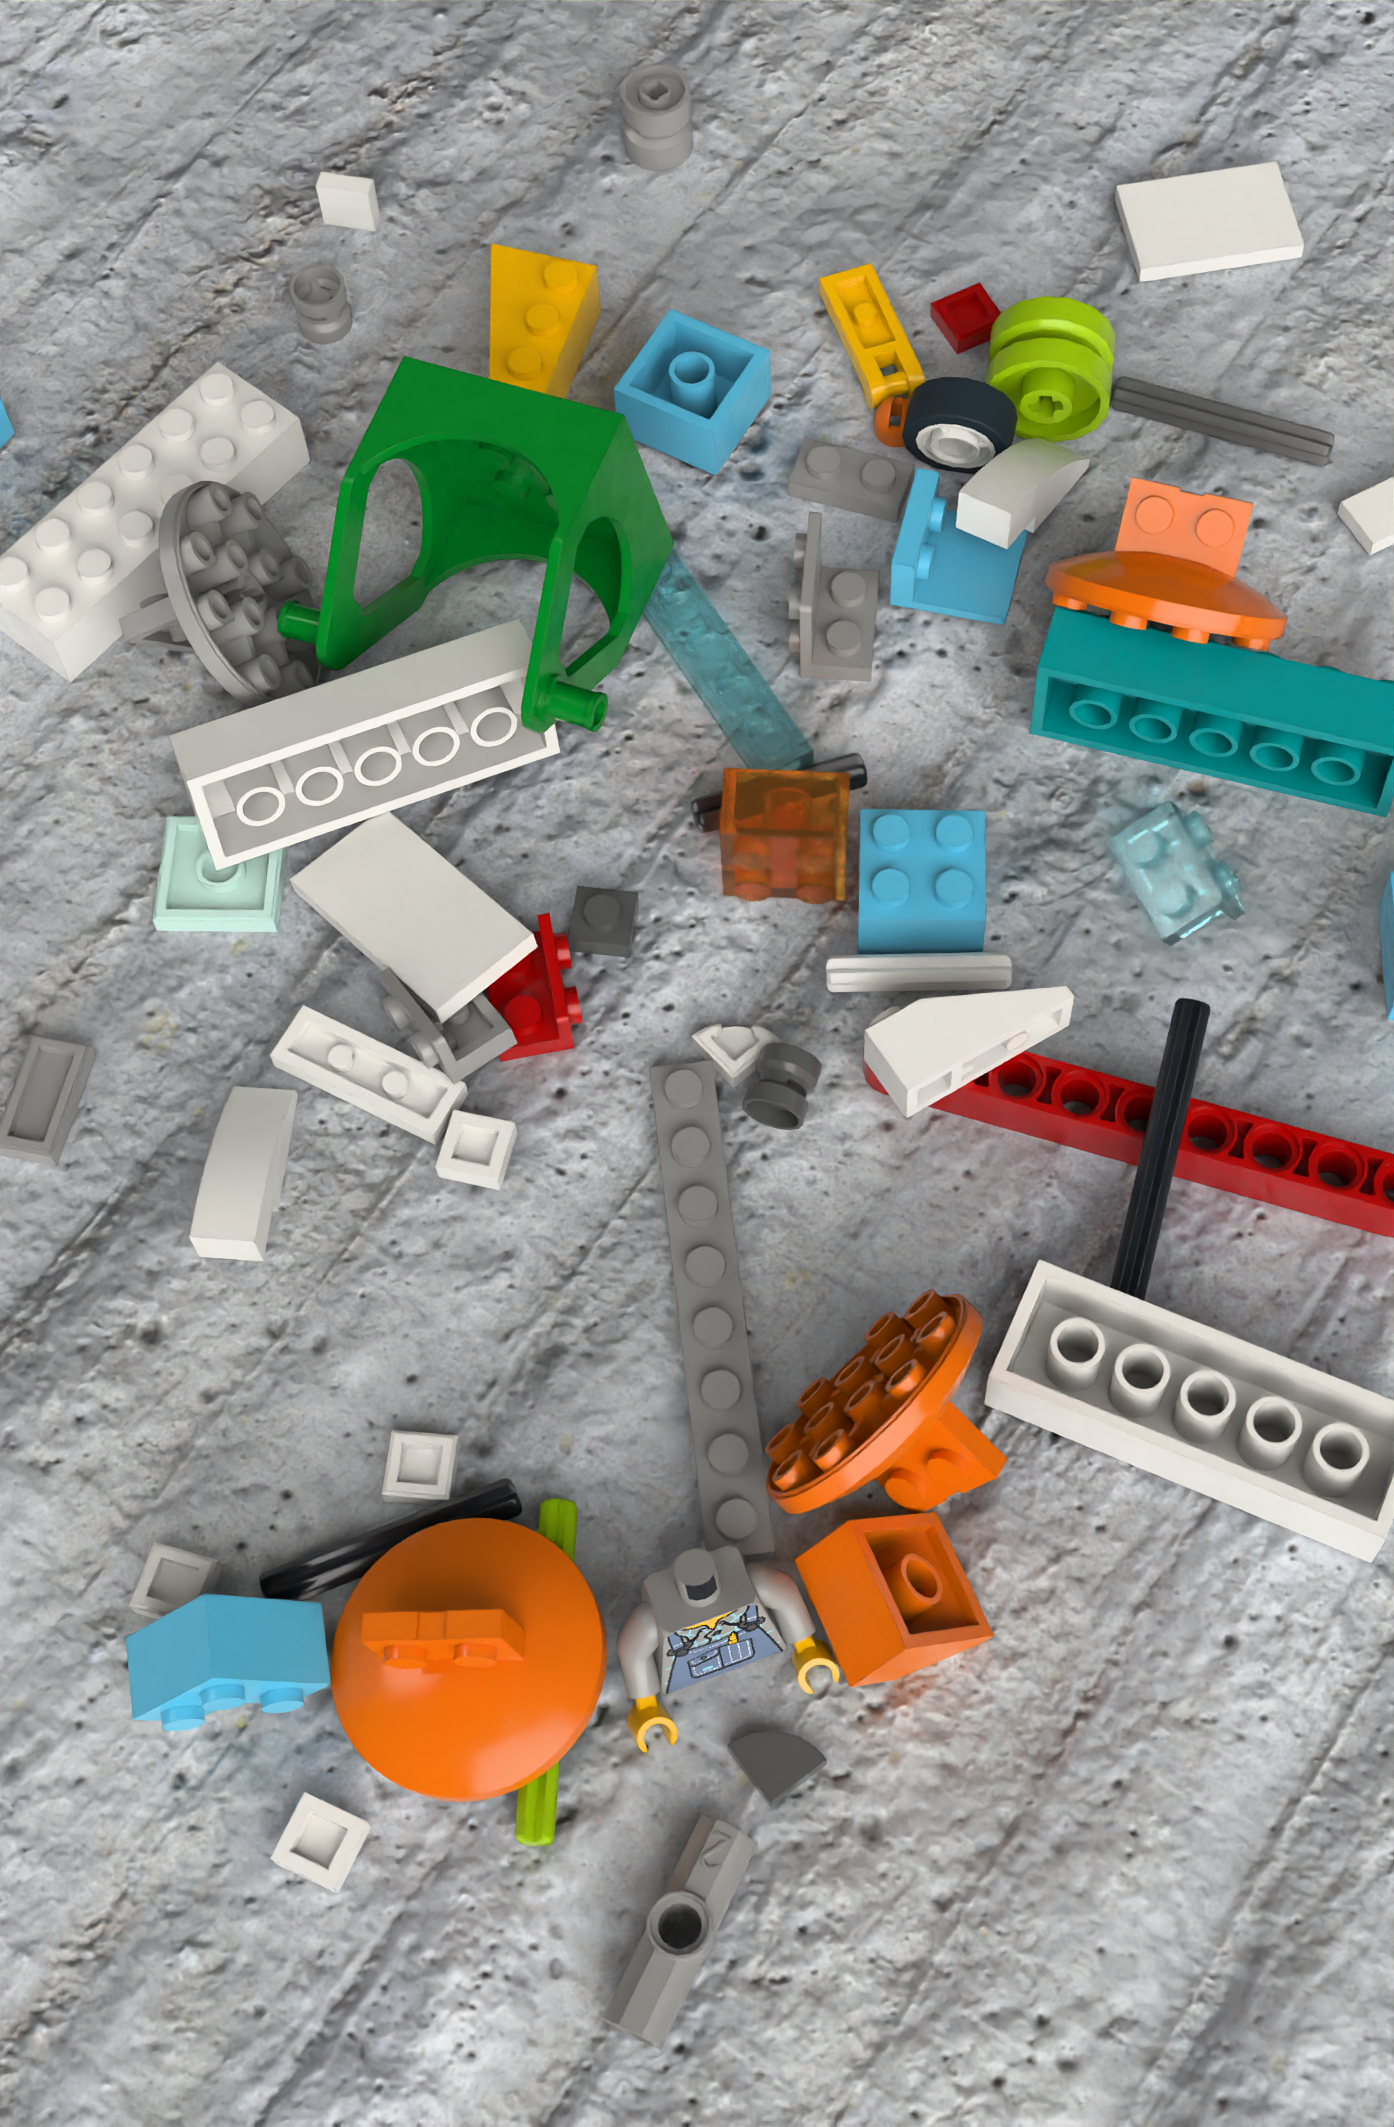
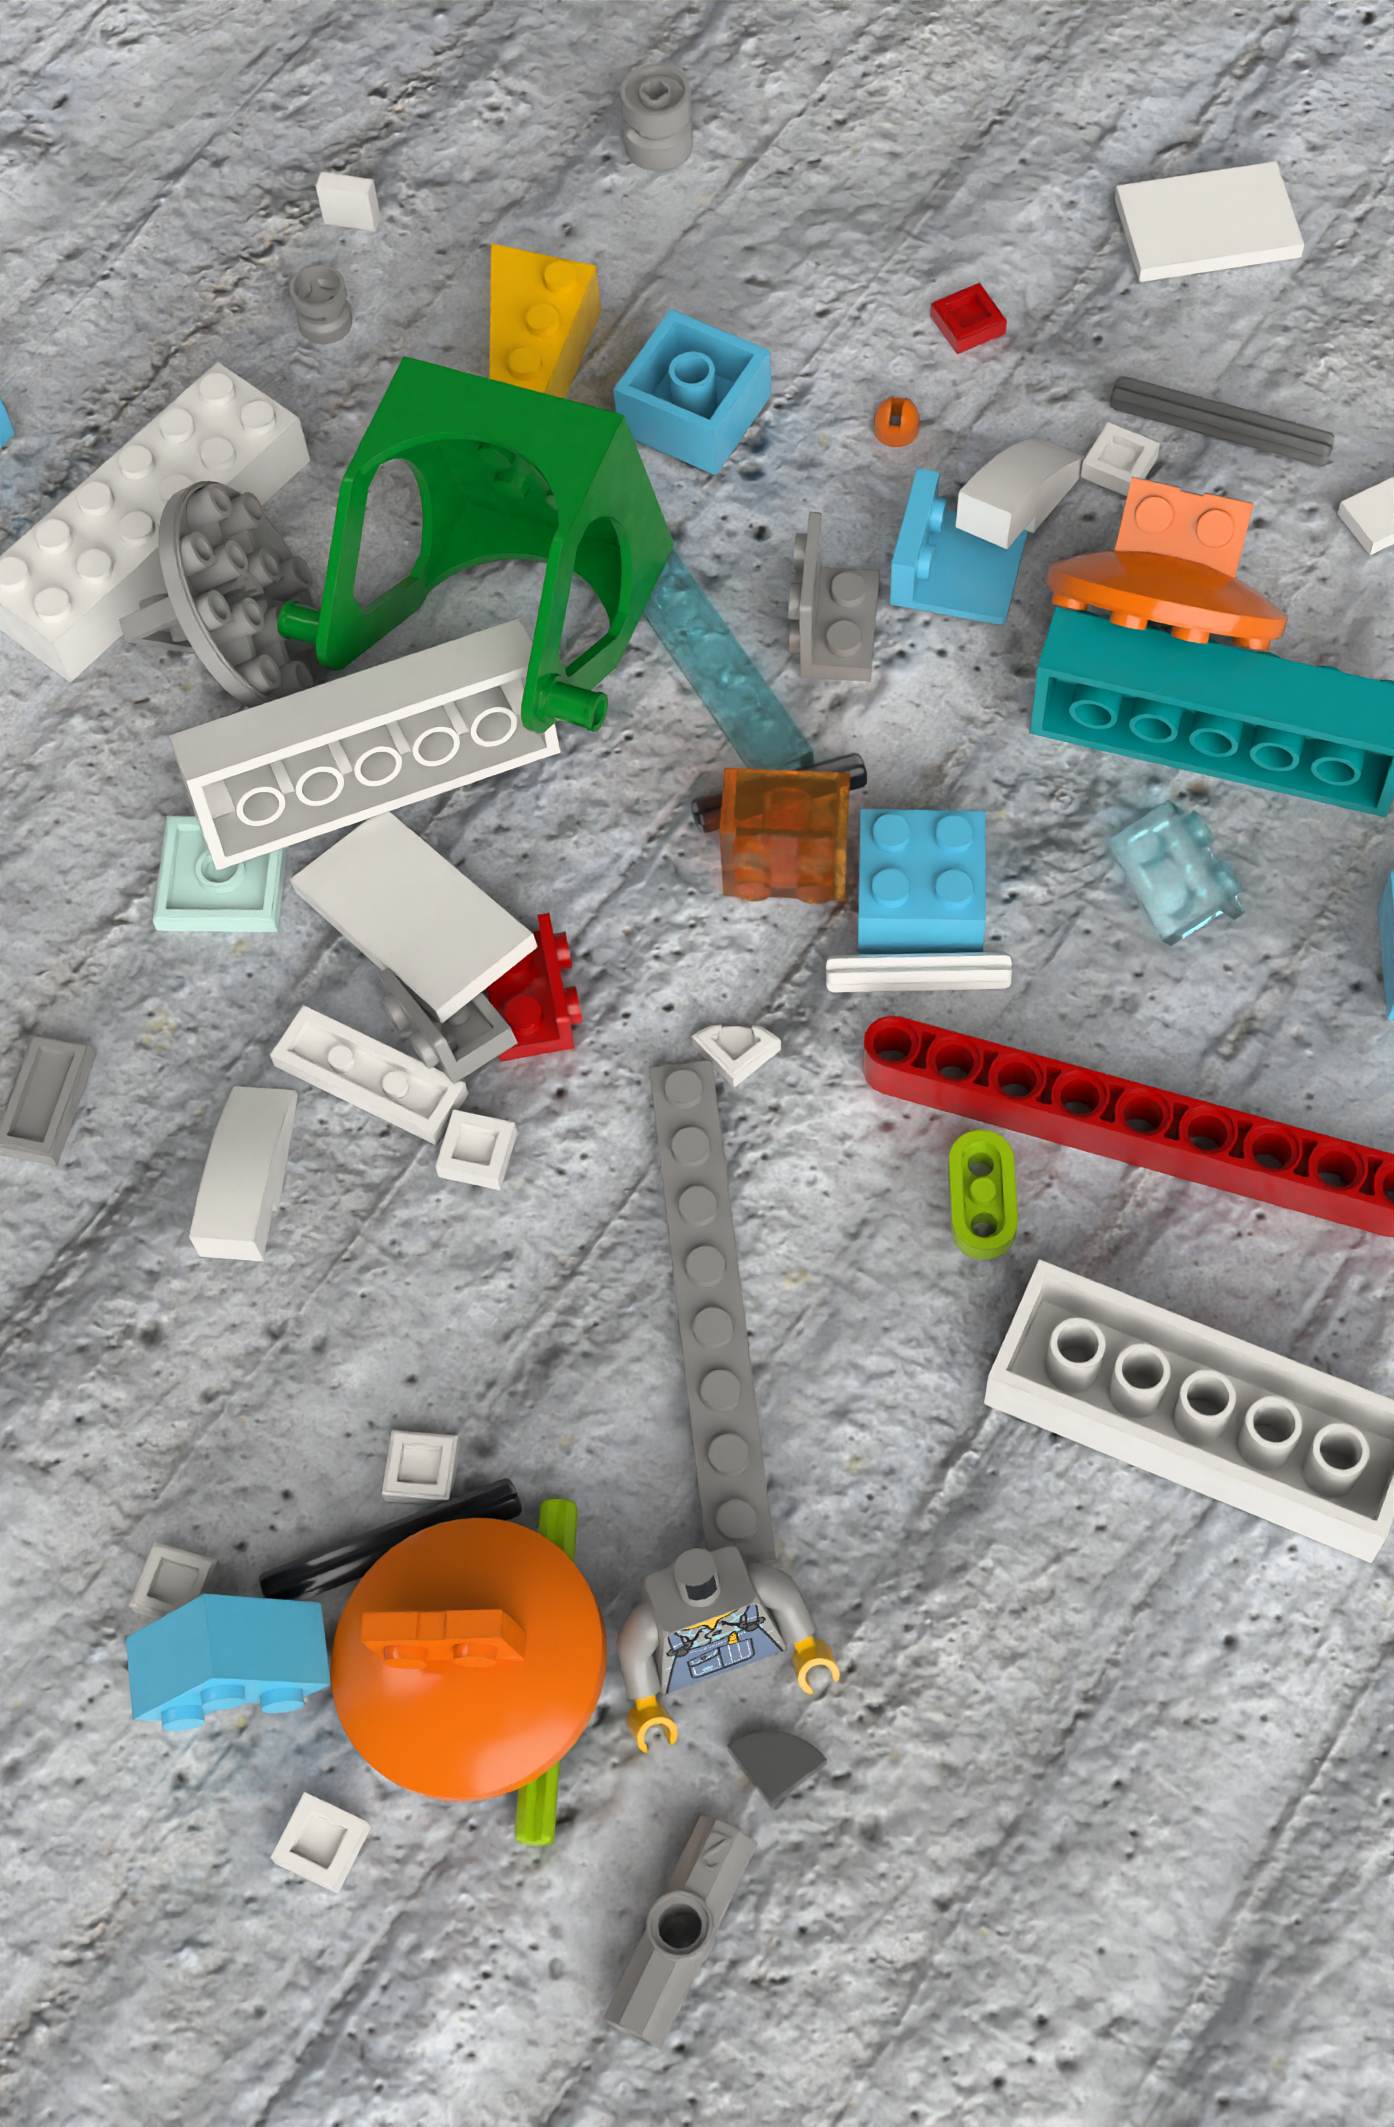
dark grey plate [567,886,639,958] -> none
dark grey wheel [742,1043,822,1130] -> none
orange bracket [765,1289,1008,1514] -> none
light grey plate [788,437,915,523] -> none
orange slope [794,1512,994,1687] -> none
yellow plate [819,263,926,409] -> none
white slope [864,986,1074,1118] -> none
black wheel [902,377,1018,475] -> none
lime wheel [985,296,1116,443] -> none
black axle [1110,998,1211,1301] -> none
none -> lime plate [948,1130,1018,1260]
none -> white plate [1081,422,1160,496]

